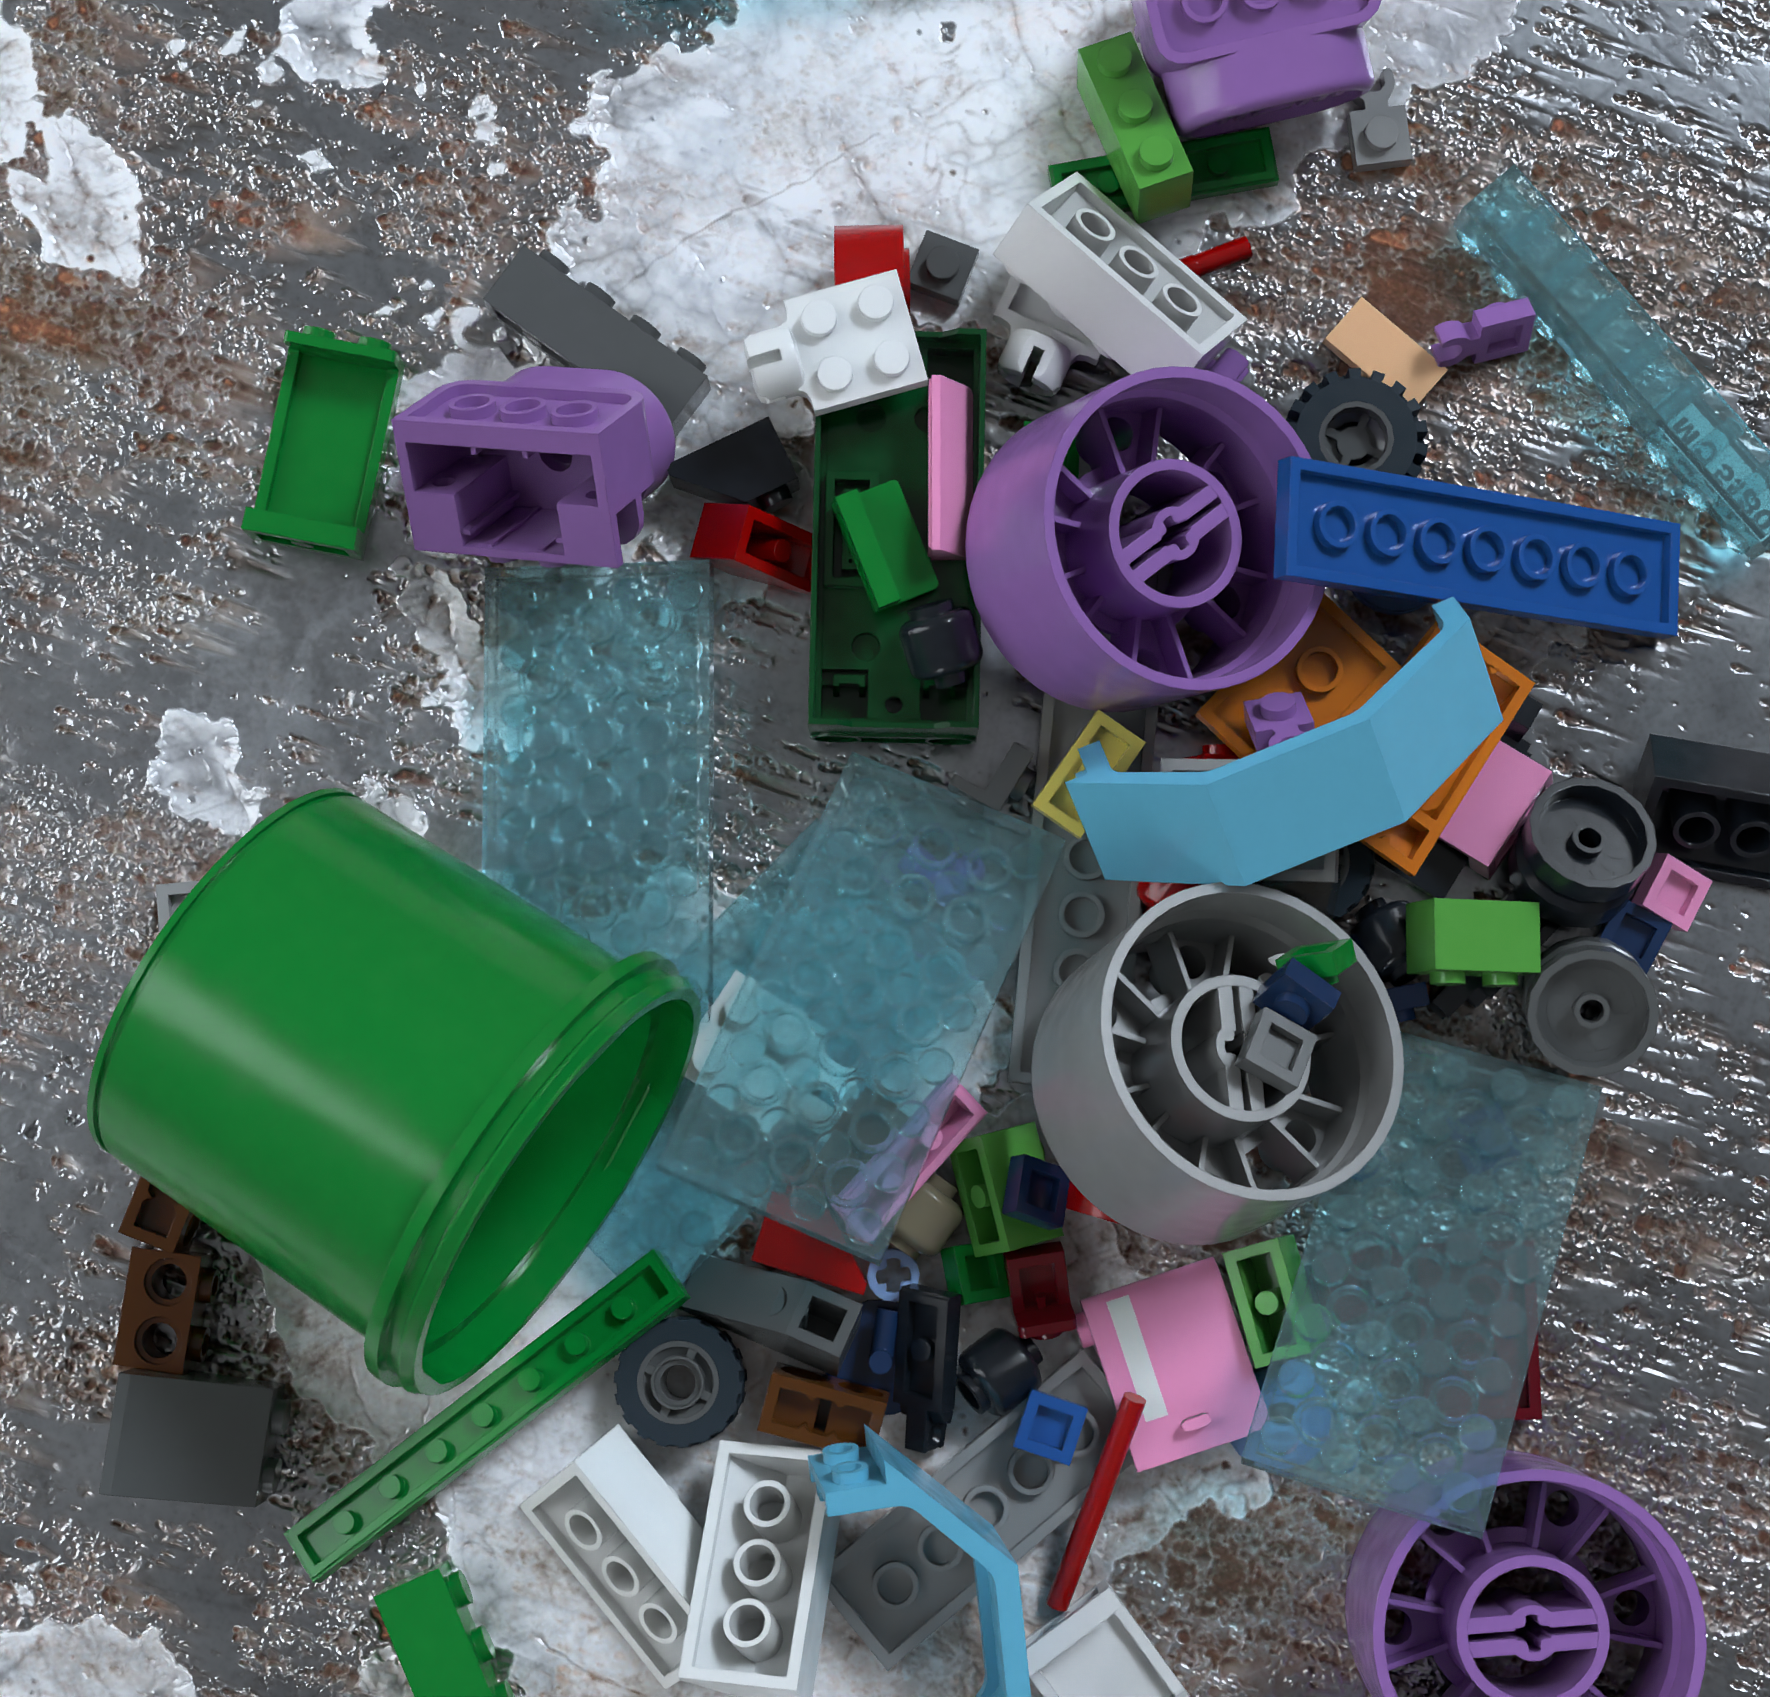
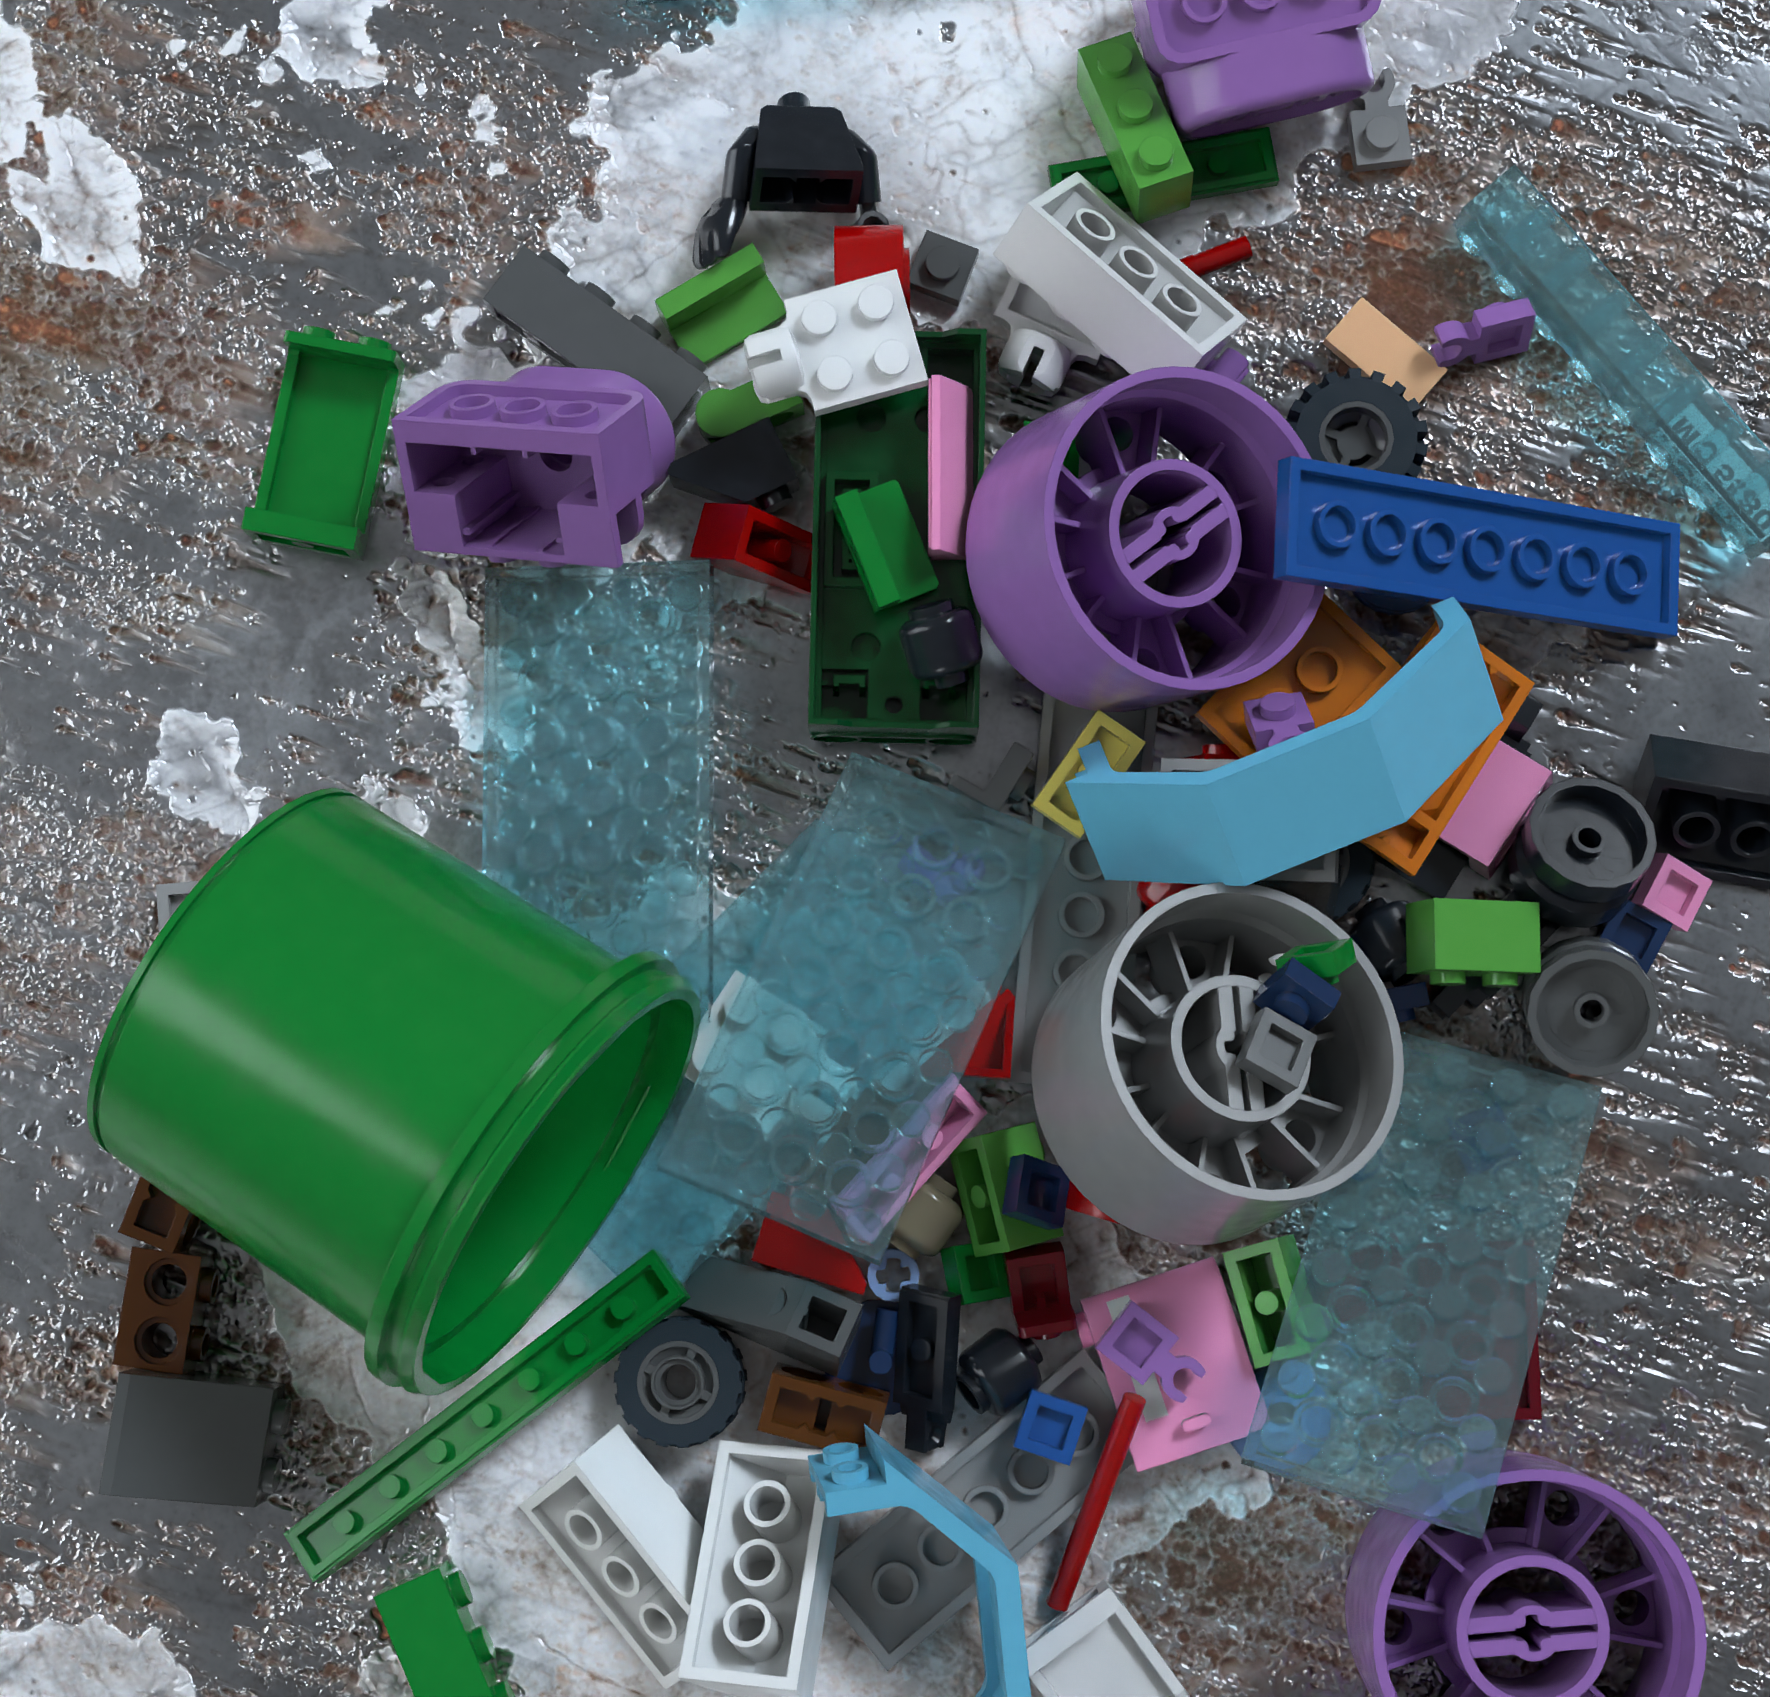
none -> bright green panel [655,243,786,365]
none -> black torso [692,92,889,270]
none -> bright green leg [695,380,805,444]
none -> red slope [918,988,1015,1081]
none -> medium lavender plate [1094,1300,1206,1403]

